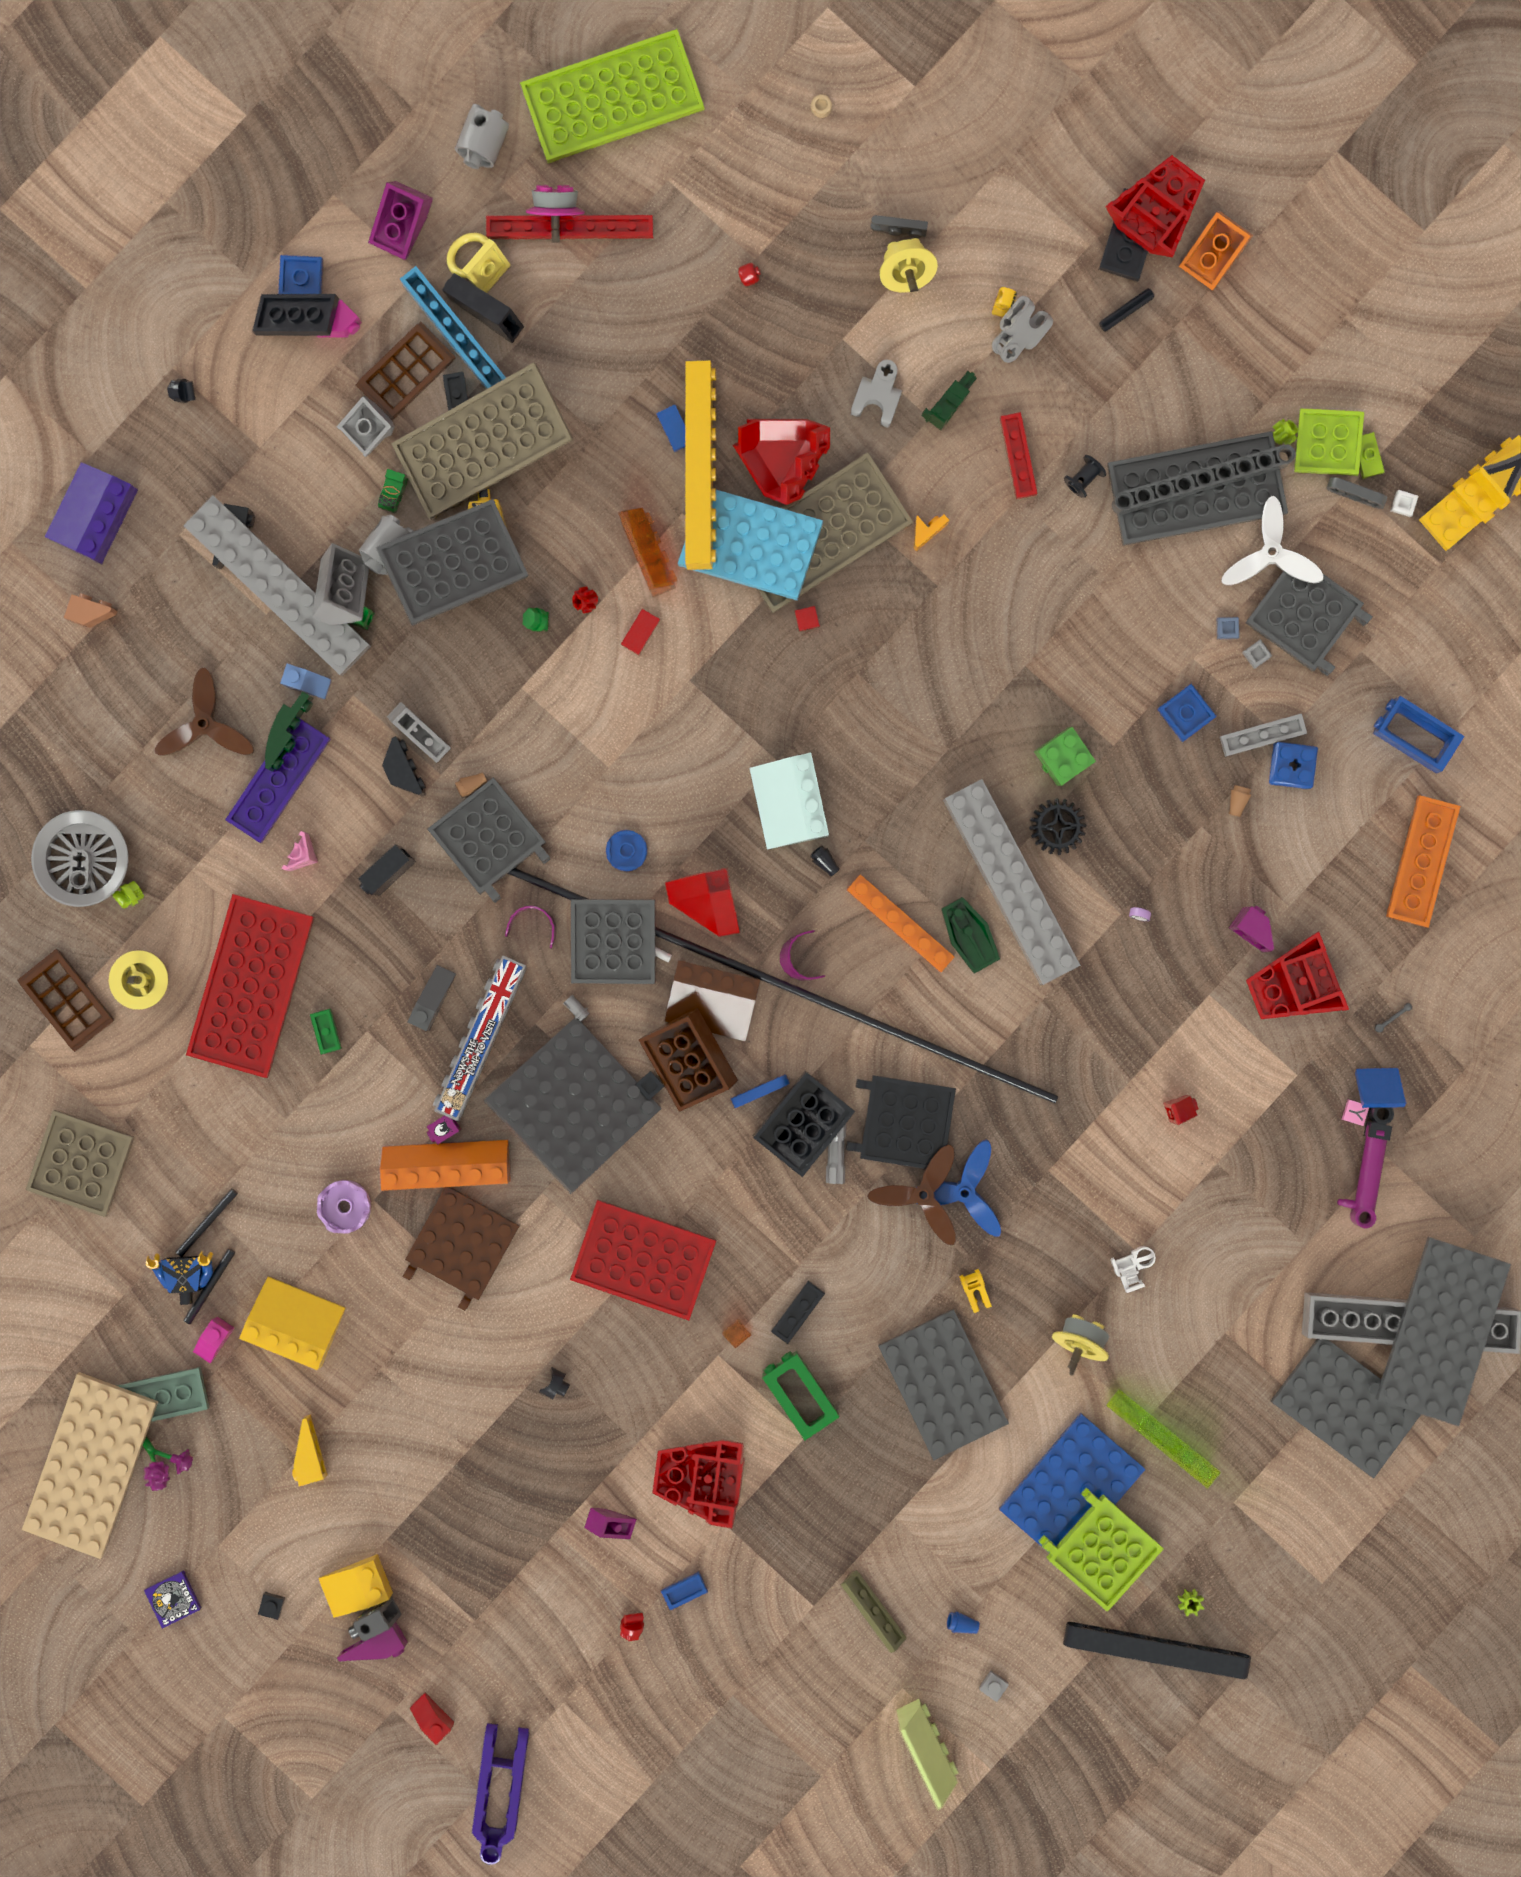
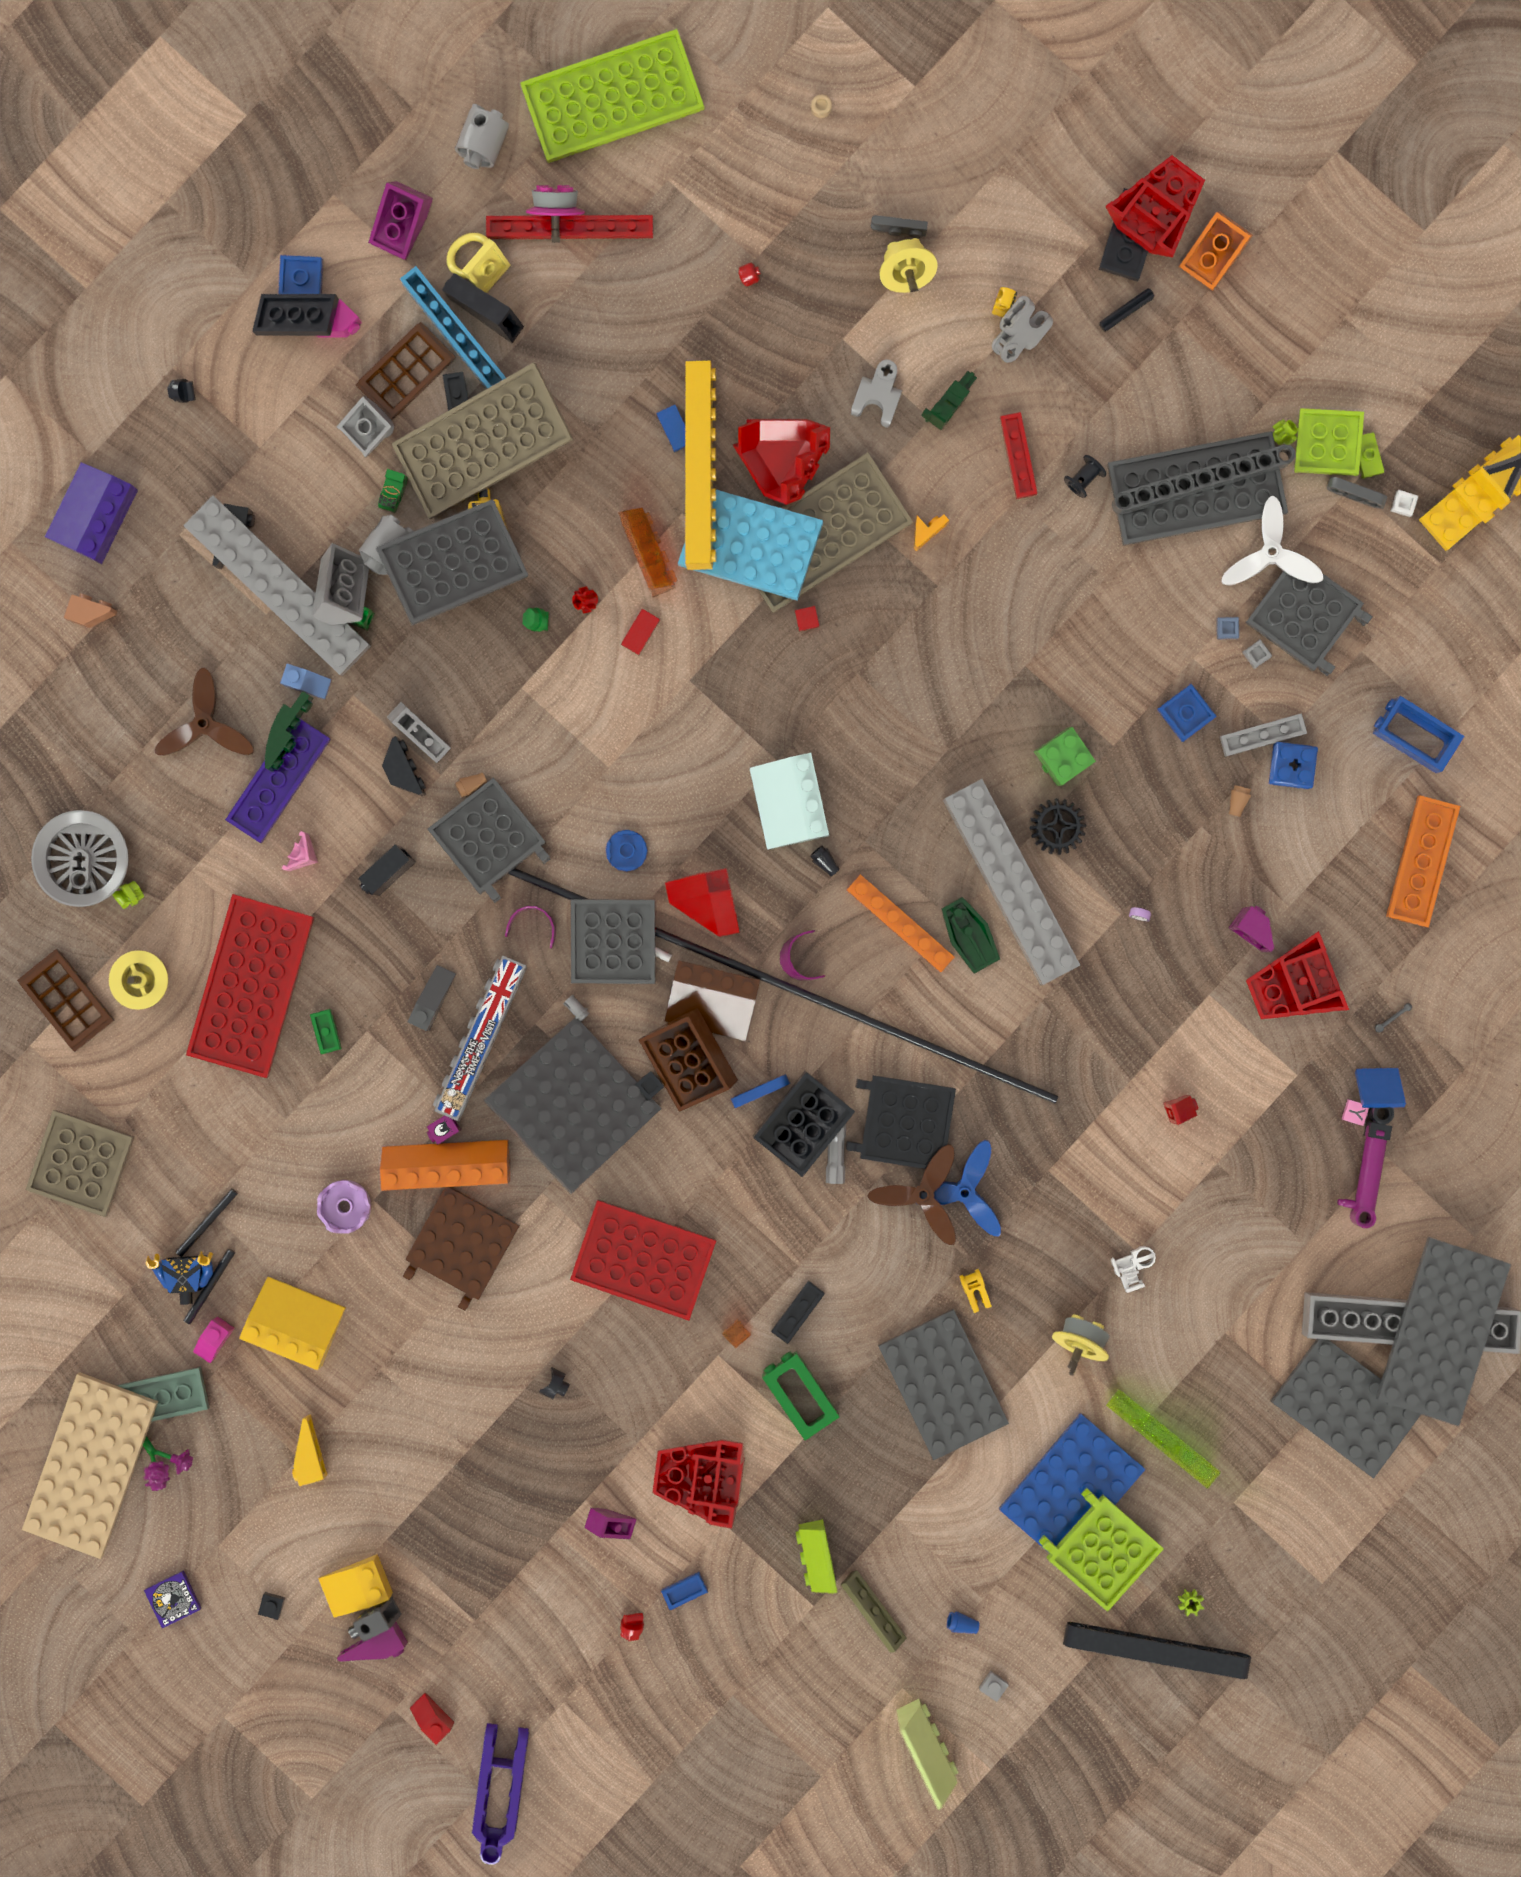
none -> lime slope [795,1519,837,1593]

